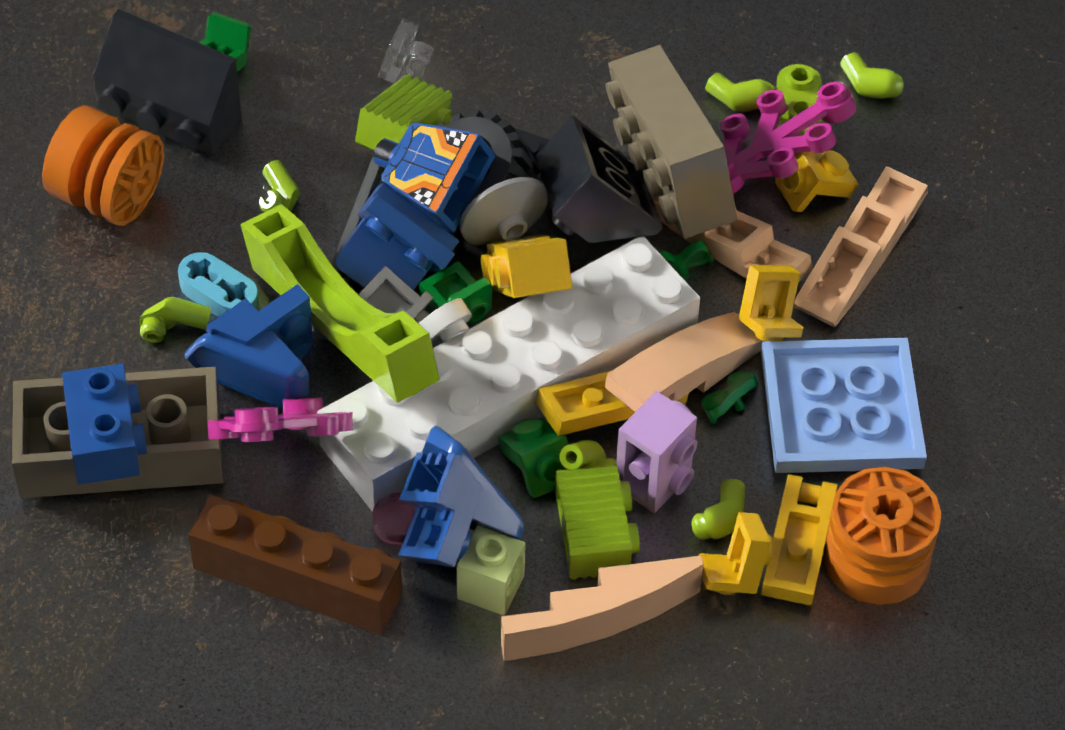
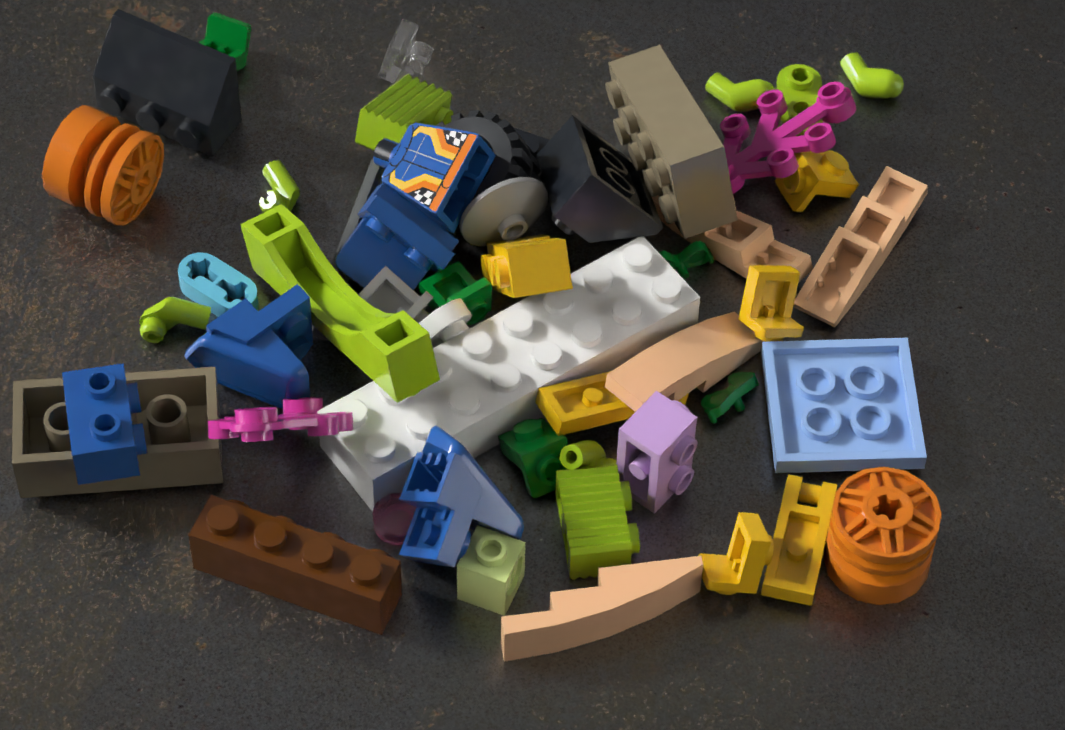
lime arm [691,479,745,540] -> none

